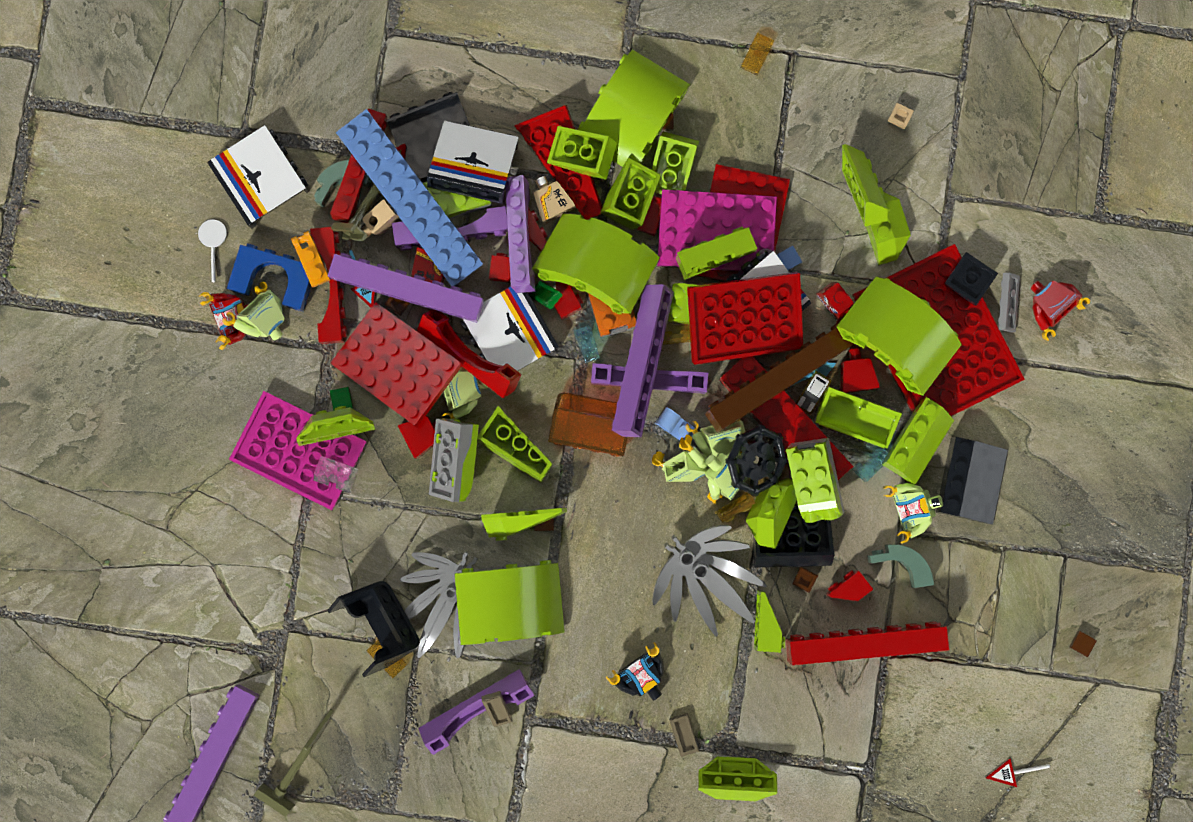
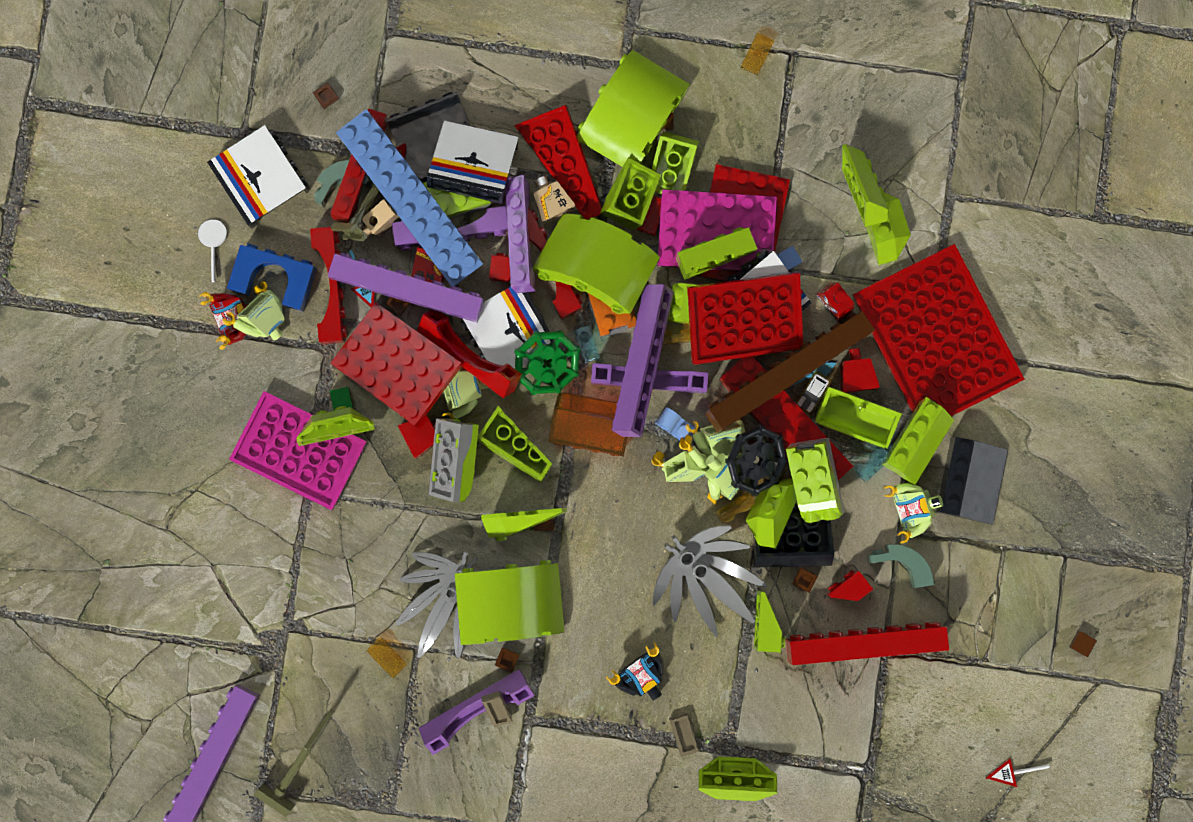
light orange plate [291,230,330,288] -> none
clear brick [314,456,358,493] -> none
black windscreen [327,581,420,677] -> none
green tile [529,280,562,310] -> none
lime slope [547,126,617,180] -> none
lime panel [836,277,962,395] -> none
tan plate [888,103,914,129] -> none
black plate [944,252,998,306] -> none
light grey plate [998,273,1020,333] -> none
red torso [1031,281,1090,341] -> none
none -> reddish brown tile [312,83,339,109]
none -> reddish brown tile [494,647,520,673]
none -> green plate [514,330,581,396]

